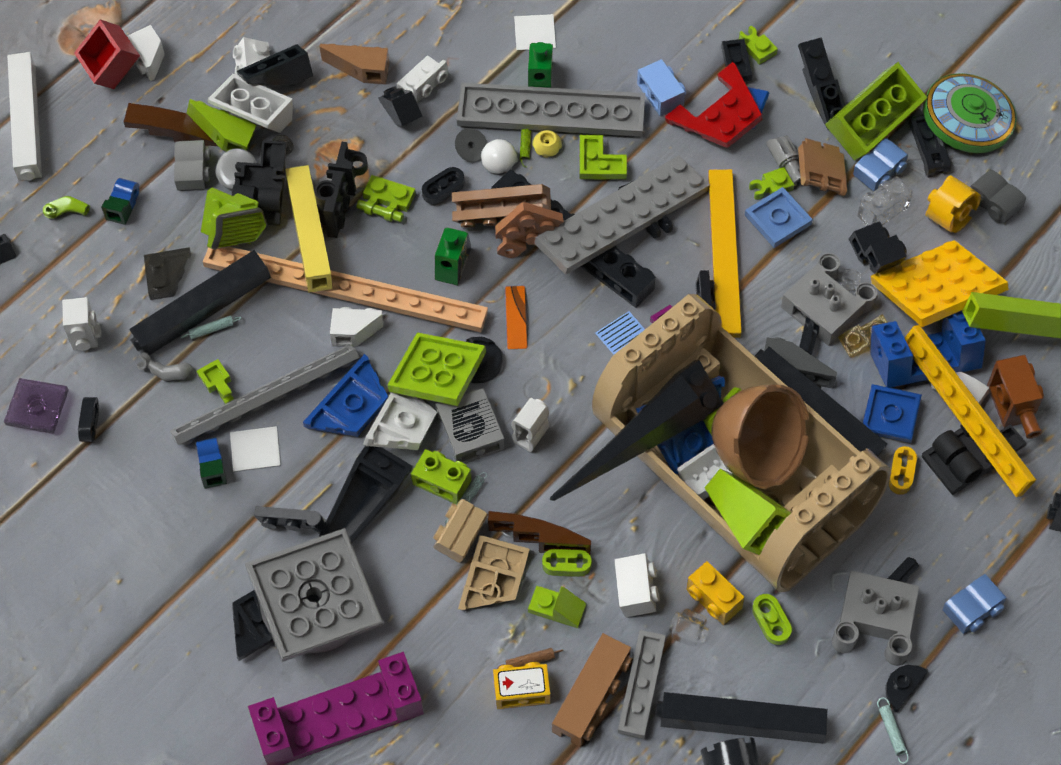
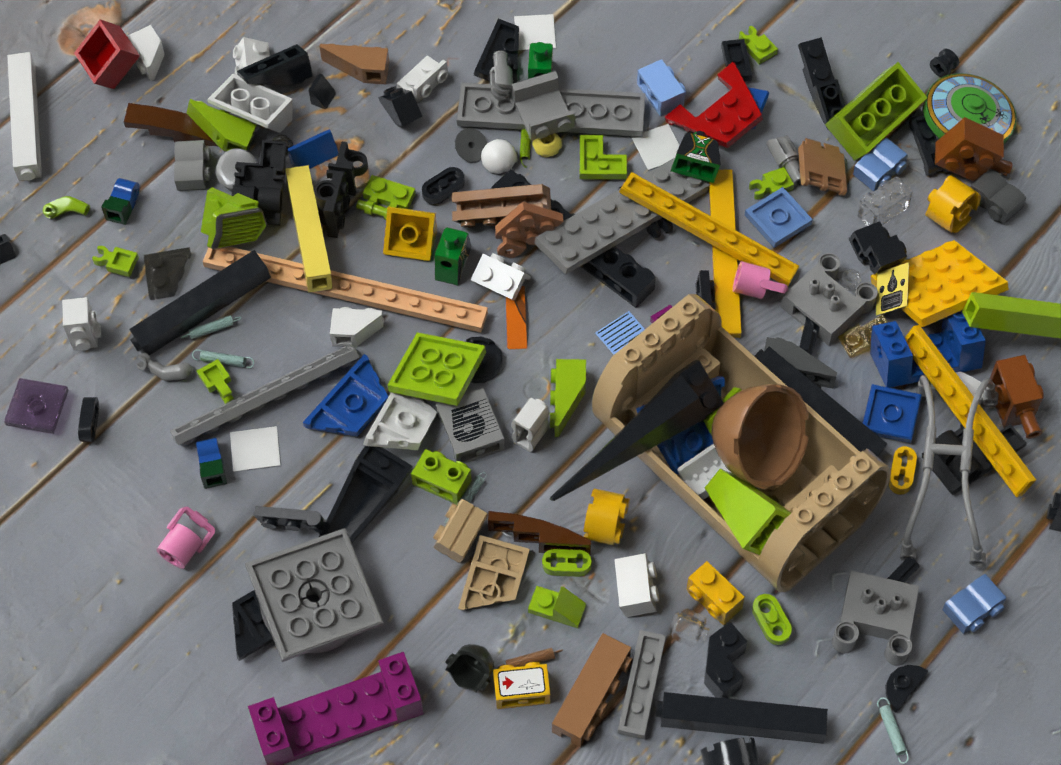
none -> lime plate [92,246,139,277]
none -> bright pink piece [156,507,215,569]
none -> light aqua piece [192,349,254,368]
none -> blue slope [288,129,338,169]
none -> black slope [309,73,336,109]
none -> yellow slope [383,206,437,261]
none -> pearl dark grey cap [445,644,494,693]
none -> white bracket [471,253,531,301]
none -> black wing [474,18,519,84]
none -> light grey arm [490,51,513,101]
none -> light grey panel [512,71,575,141]
none -> lime slope [550,359,586,437]
none -> yellow brick [583,488,630,546]
none -> yellow tile [619,172,799,286]
none -> white sticker [631,124,680,170]
none -> torso [670,131,721,183]
none -> black brick [704,621,748,699]
none -> bright pink piece [733,261,788,299]
none -> sticker [876,262,909,316]
none -> light grey bar [900,375,999,567]
none -> black wheel [930,48,960,78]
none -> dark orange brick [935,117,1013,181]

